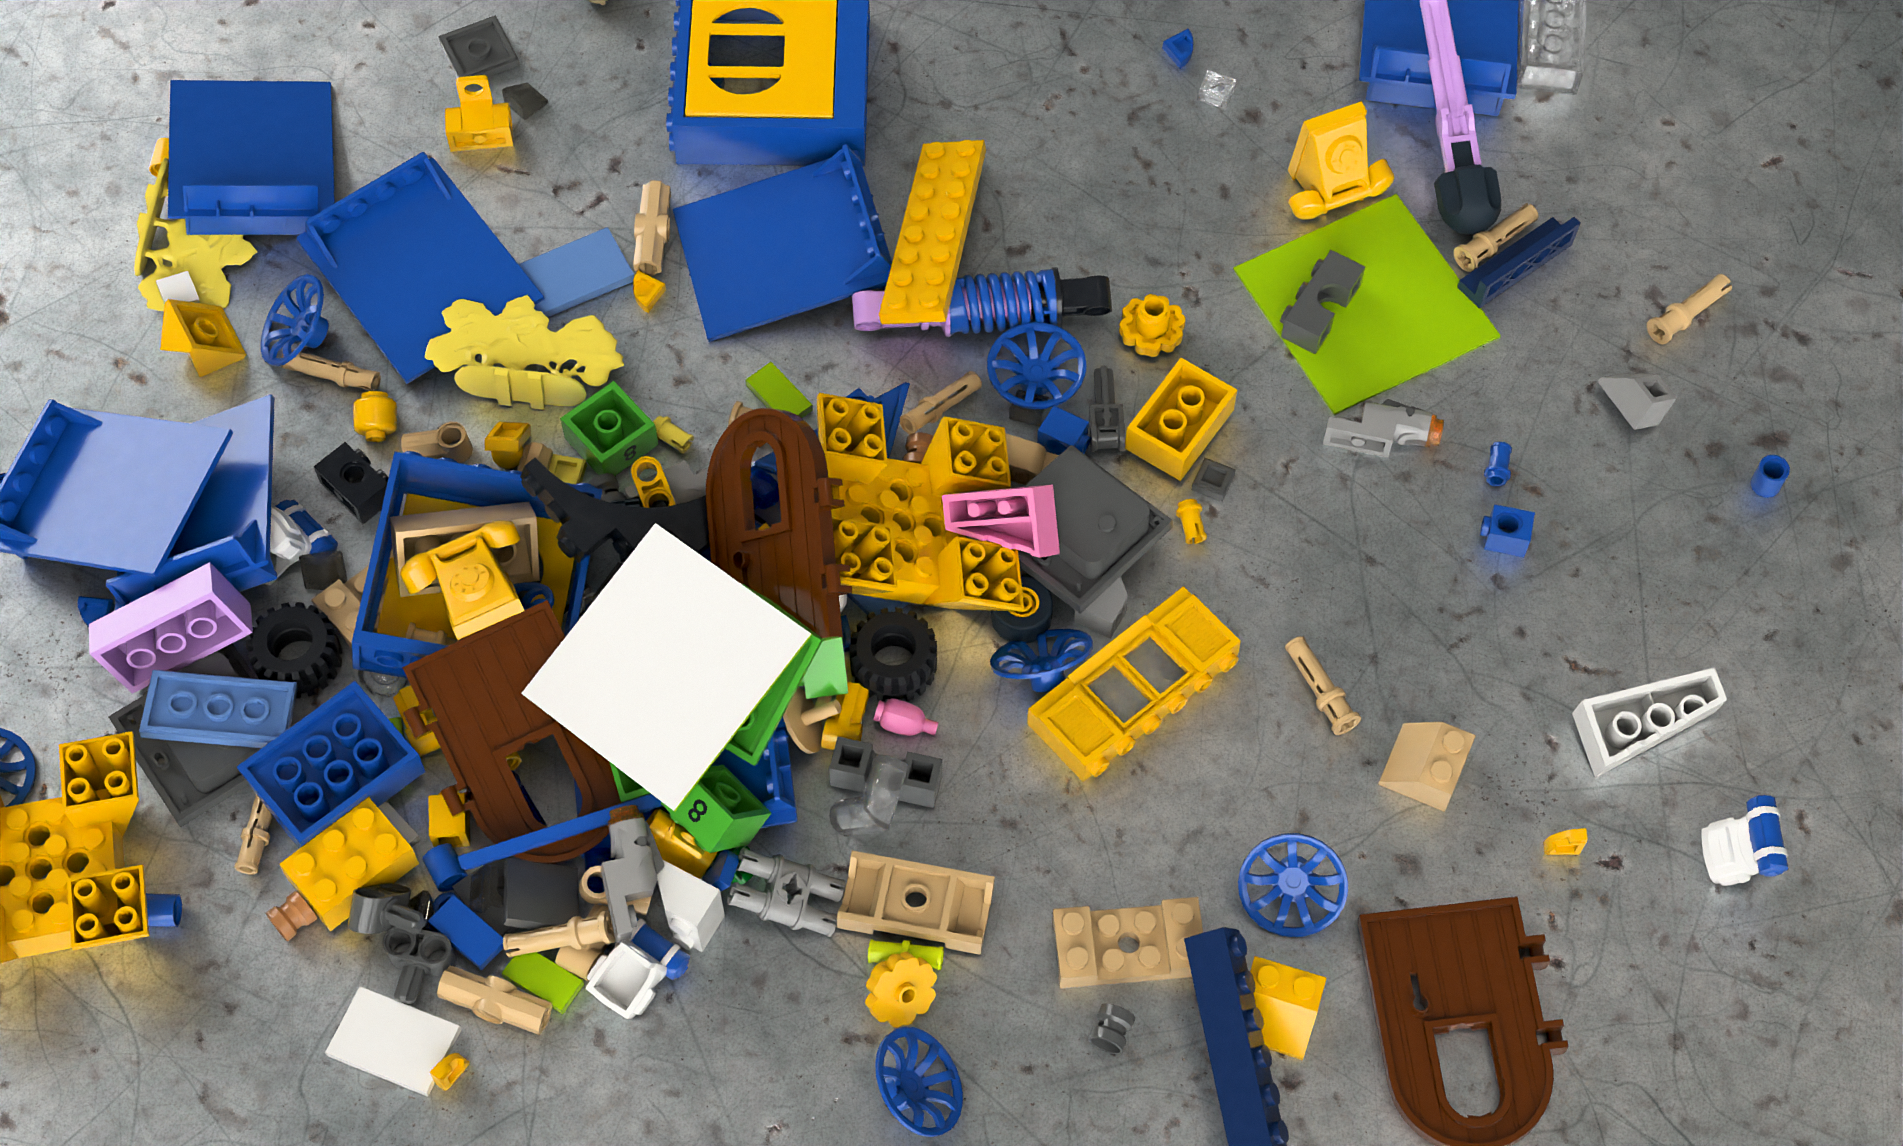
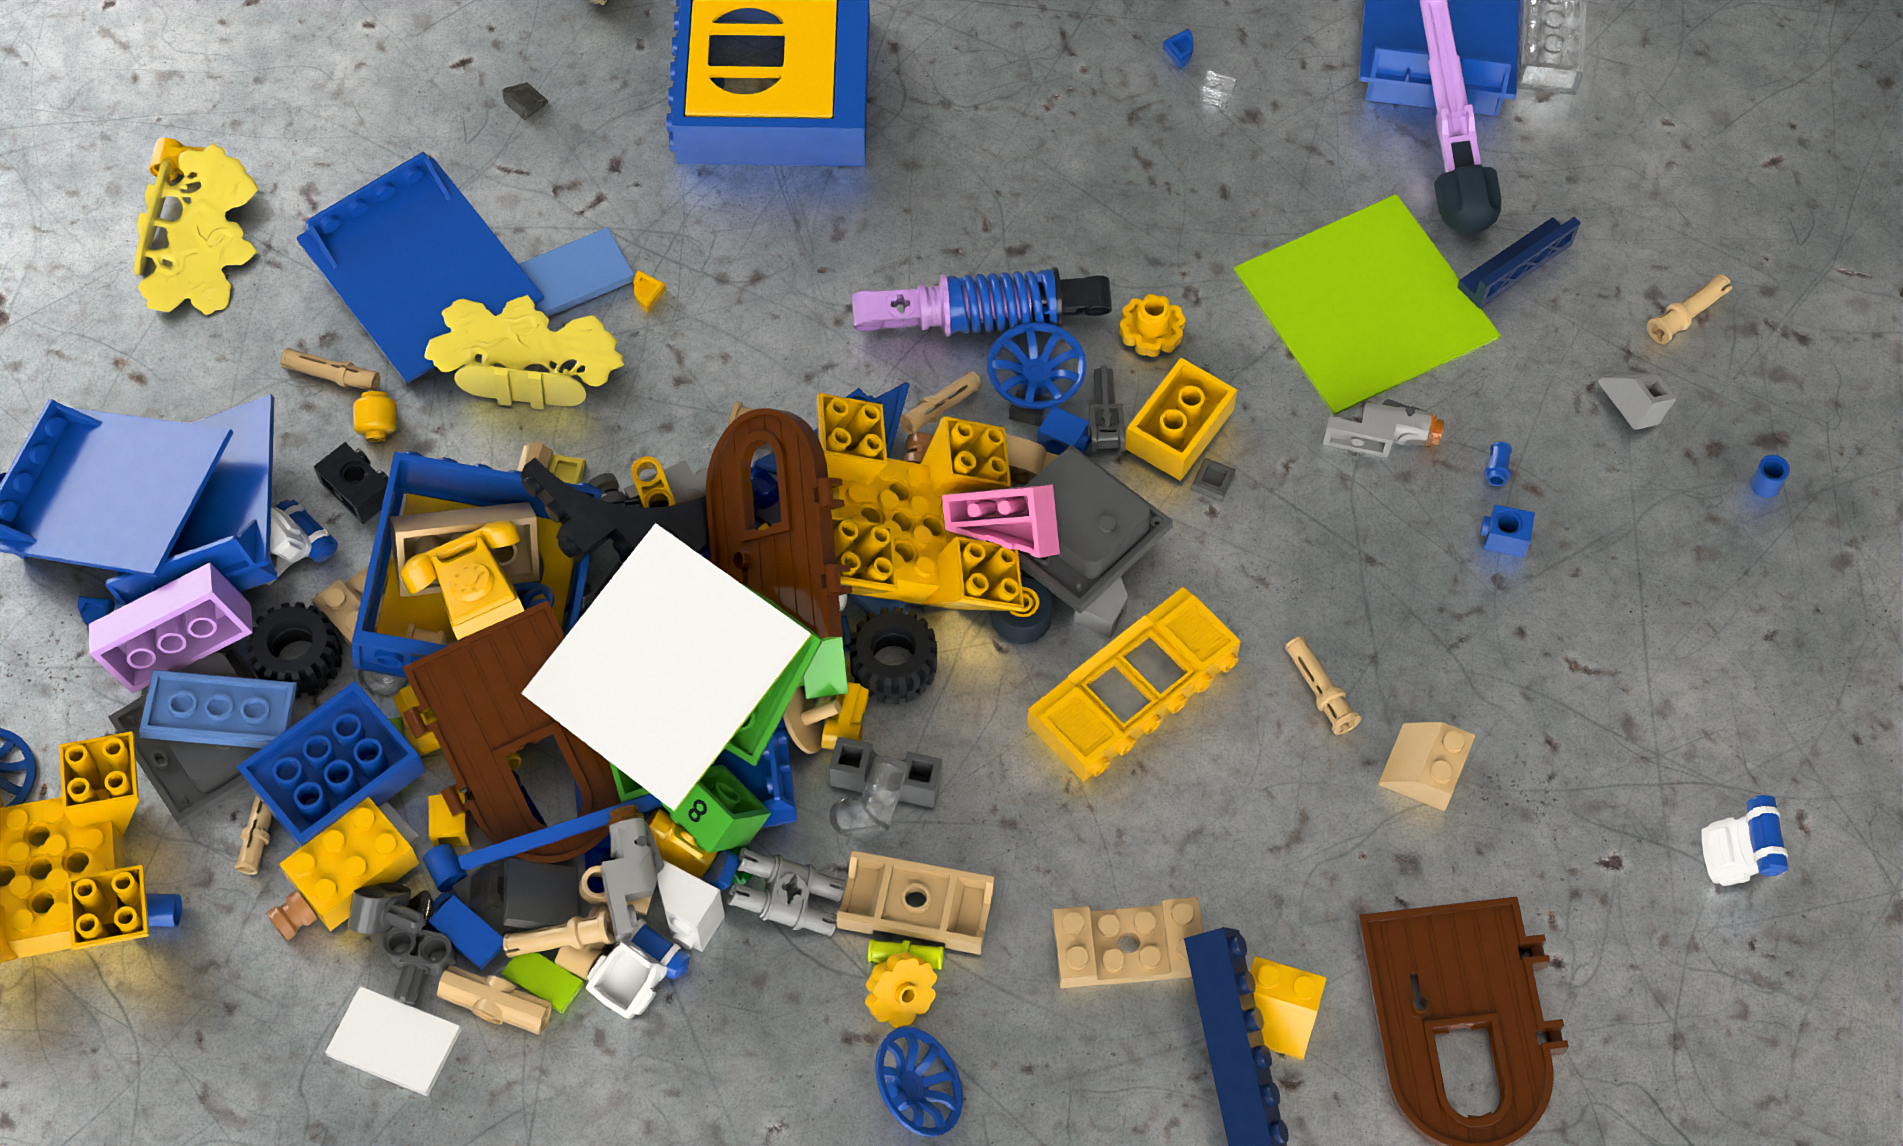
white tile [156,271,200,305] -> none
yellow slope [160,299,247,377] -> none
blue door [168,80,335,235] -> none
blue wheel [261,274,329,366] -> none
clear smoke slope [299,551,347,590] -> none
tan piece [401,421,473,463] -> none
yellow tile [429,1053,470,1091] -> none
dark grey tile [438,15,520,86] -> none
yellow piece [445,75,513,152] -> none
yellow tile [485,422,531,469] -> none
bright green brick [560,381,659,476] -> none
tan piece [633,180,671,276] -> none
light yellow pin [653,416,694,454] -> none
blue door [673,144,892,342] -> none
lime tile [745,362,813,418] -> none
bright pink plant [873,698,939,736] -> none
yellow plate [879,140,986,324] -> none
blue wheel [990,629,1094,692] -> none
dark grey wheel [1088,1003,1135,1054] -> none
yellow pin [1176,499,1207,544] -> none
blue wheel [1238,833,1348,937] -> none
dark grey arch [1280,250,1365,354] -> none
yellow piece [1288,101,1394,220] -> none
tan pin [1454,203,1539,272] -> none
yellow tile [1543,828,1588,855] -> none
white wedge [1572,667,1727,778] -> none

